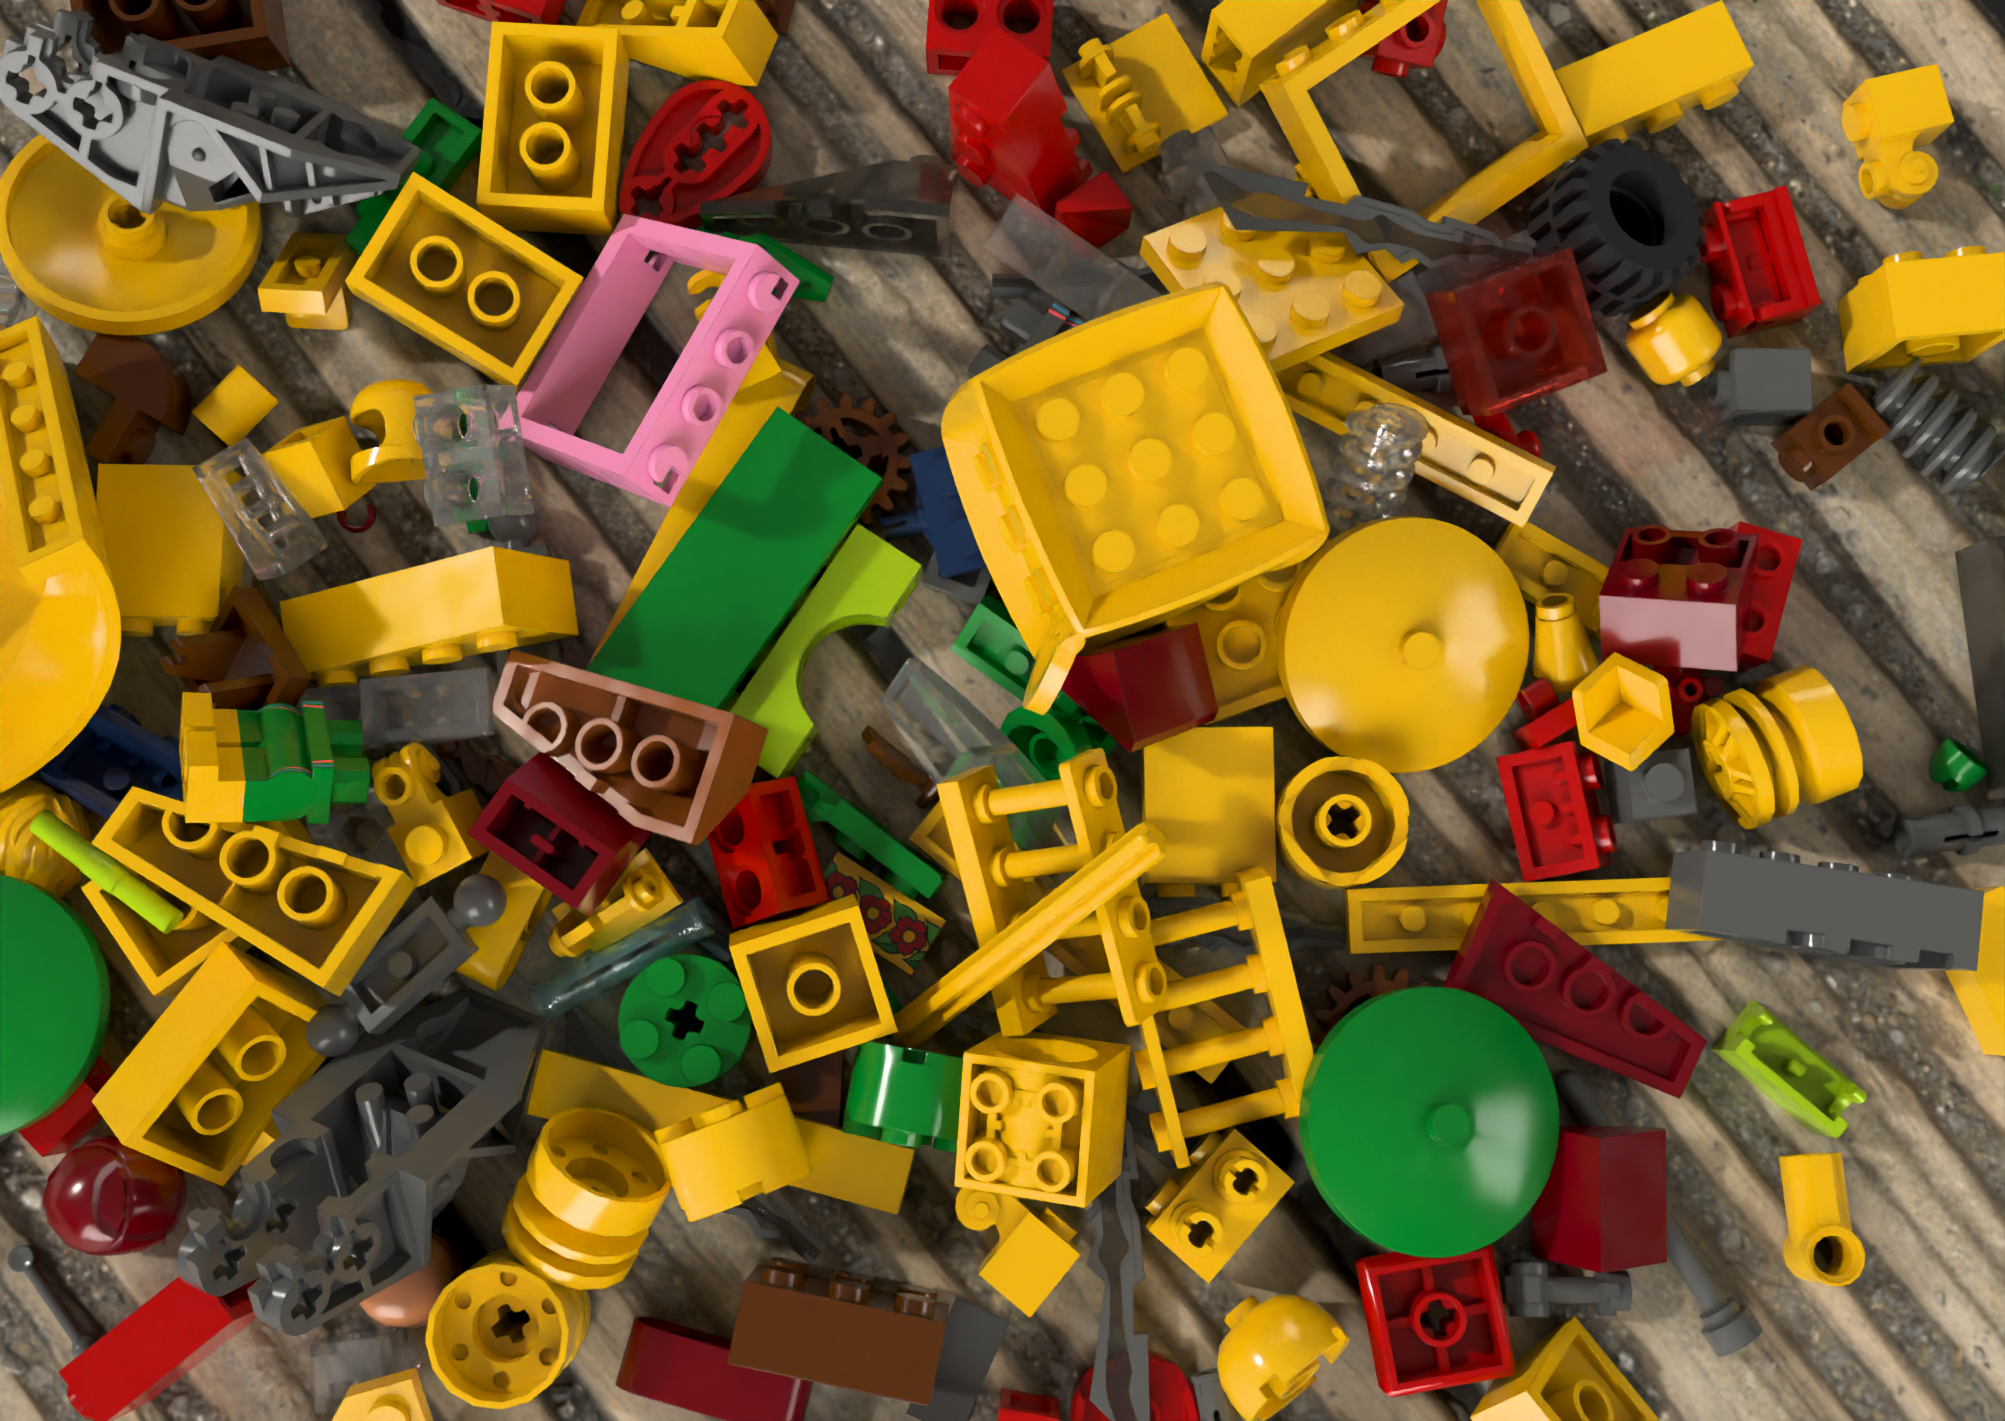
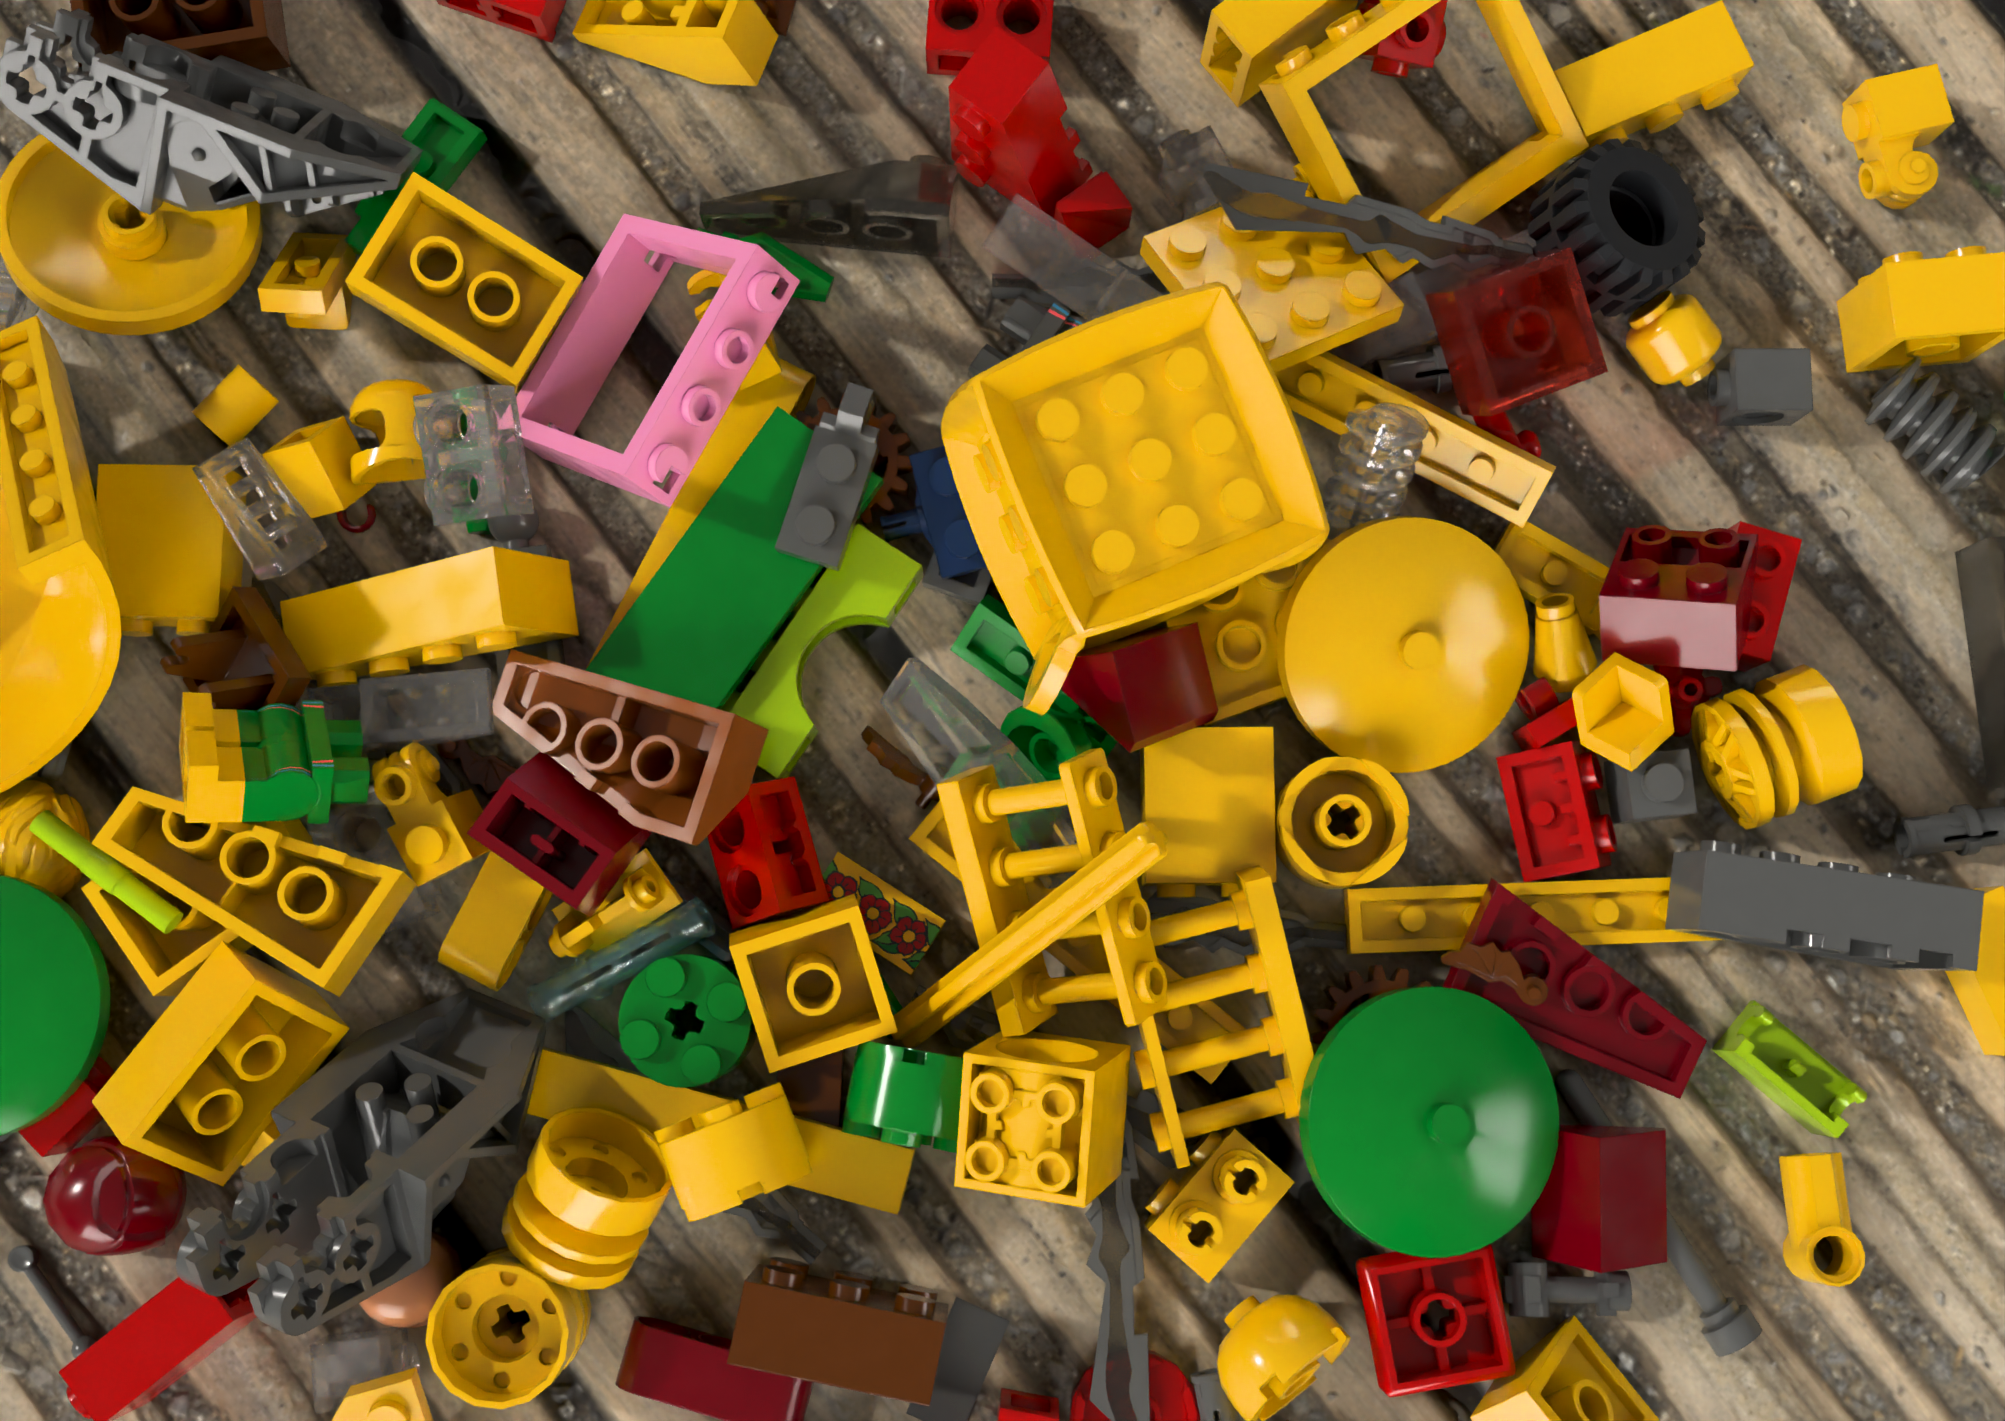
dark blue bracket [40,704,183,819] -> none
reddish brown brick [73,333,192,464] -> none
dark grey plate [305,874,507,1057] -> none
yellow brick [476,21,630,236] -> none
red piece [619,80,773,229] -> none
green hinge [796,771,949,900] -> none
yellow brick [955,1187,1081,1318] -> none
yellow hinge [1061,12,1229,175] -> none
red hinge [1698,185,1821,339] -> none
reddish brown brick [1770,382,1891,491] -> none
green hinge [1928,736,1990,793] -> none
none -> dark grey hinge [775,382,880,571]
none -> reddish brown piece [1441,941,1548,1006]

